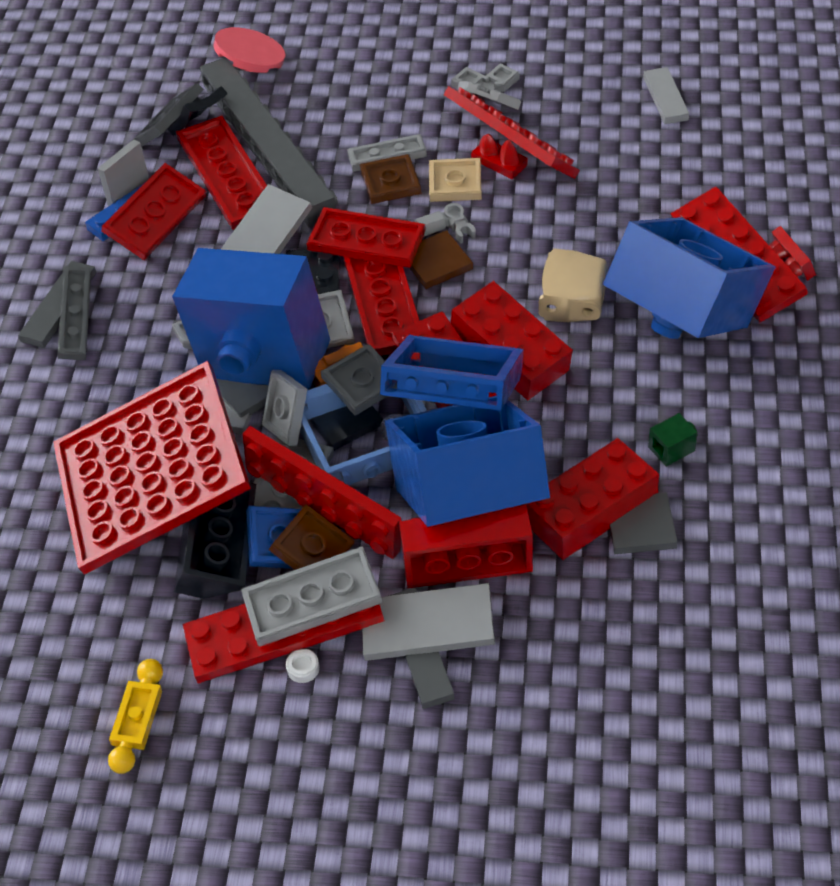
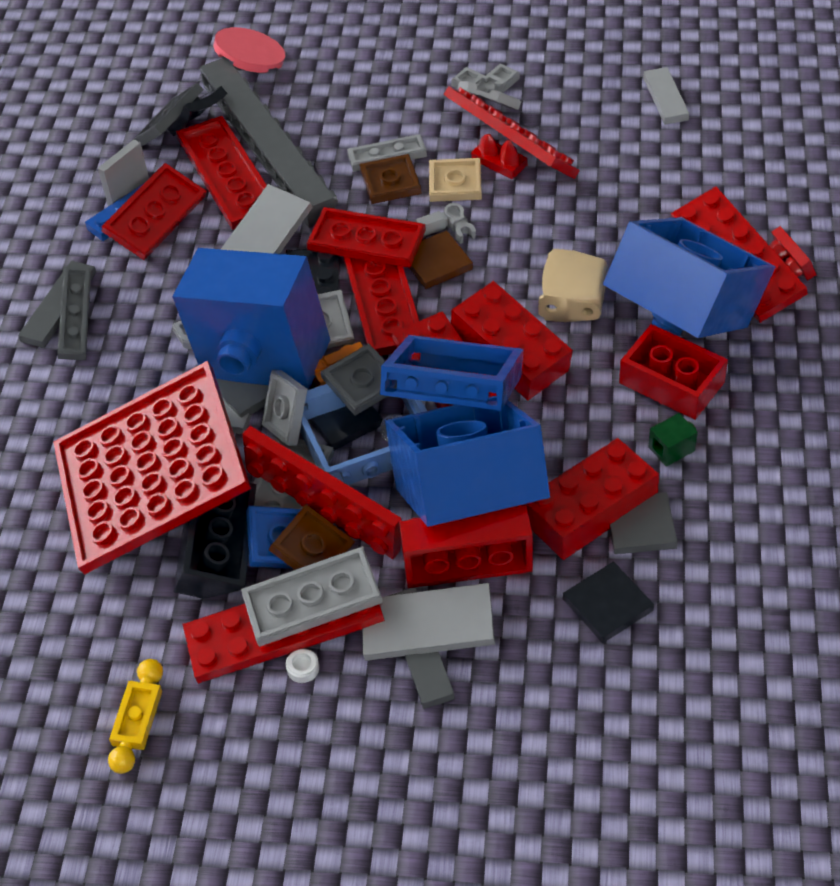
none -> black tile [563,561,654,643]
none -> red brick [619,324,728,420]

